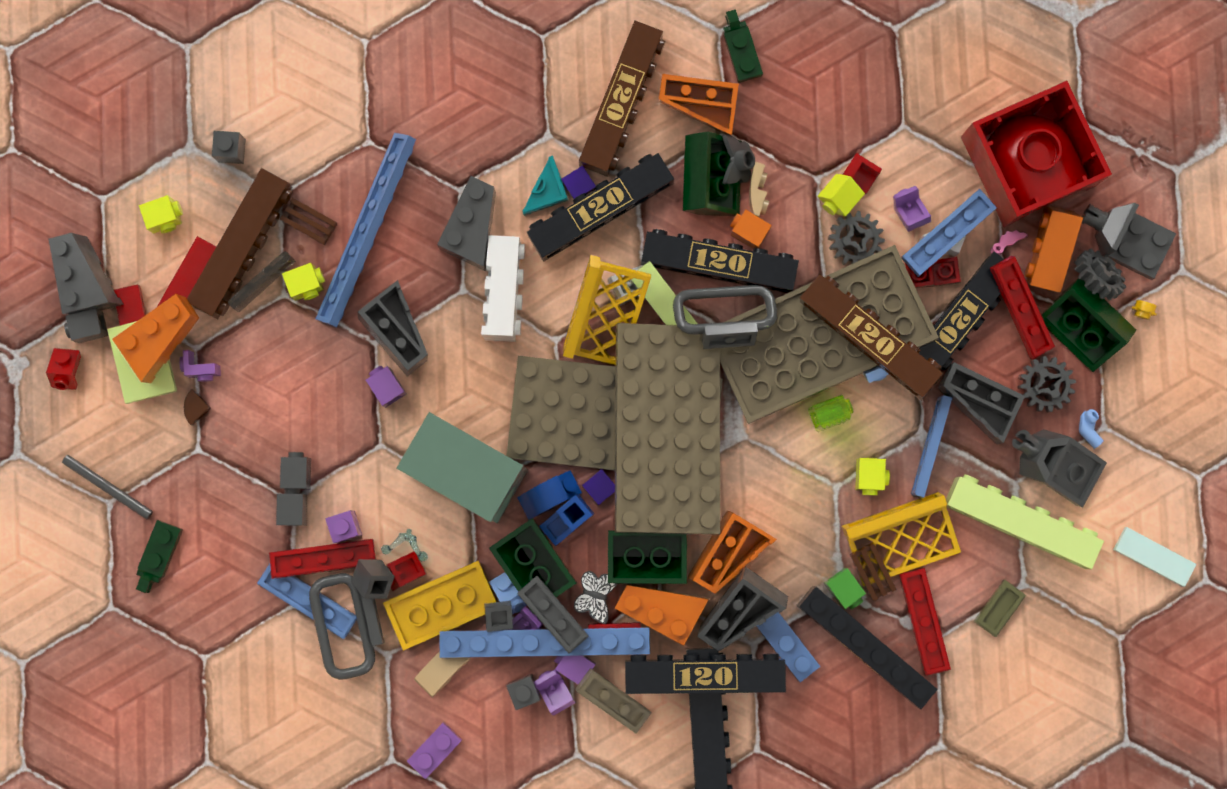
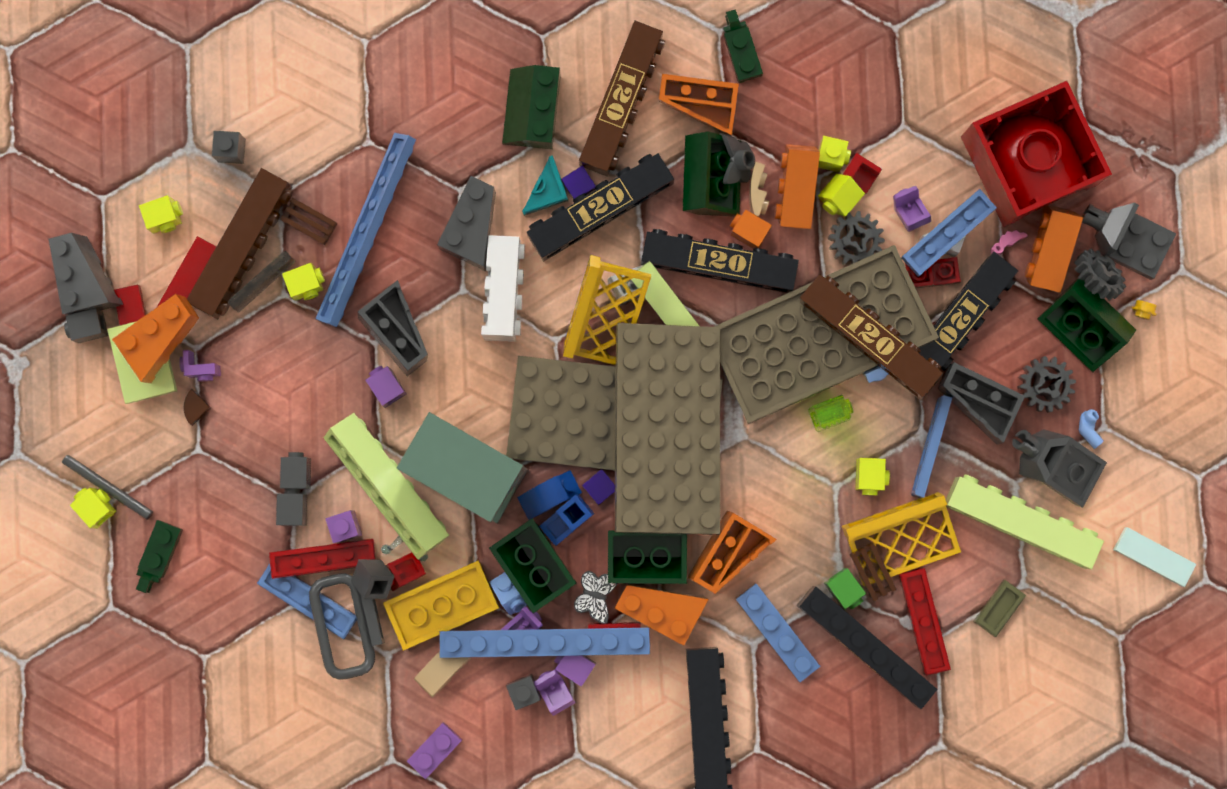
red bracket [46,348,81,390] -> none
dark grey plate [484,601,513,632] -> none
dark grey tile [517,576,589,654] -> none
dark tan tile [575,668,652,734] -> none
black brick [625,653,786,694] -> none
dark grey bar [673,285,777,349] -> none
dark grey wedge [697,566,788,651] -> none
red tile [990,256,1055,359] -> none
none -> neon yellow brick [70,488,117,529]
none -> yellowish green brick [323,413,449,560]
none -> dark green slope [502,65,561,150]
none -> orange wedge [775,144,820,229]
none -> neon yellow brick [818,136,851,172]

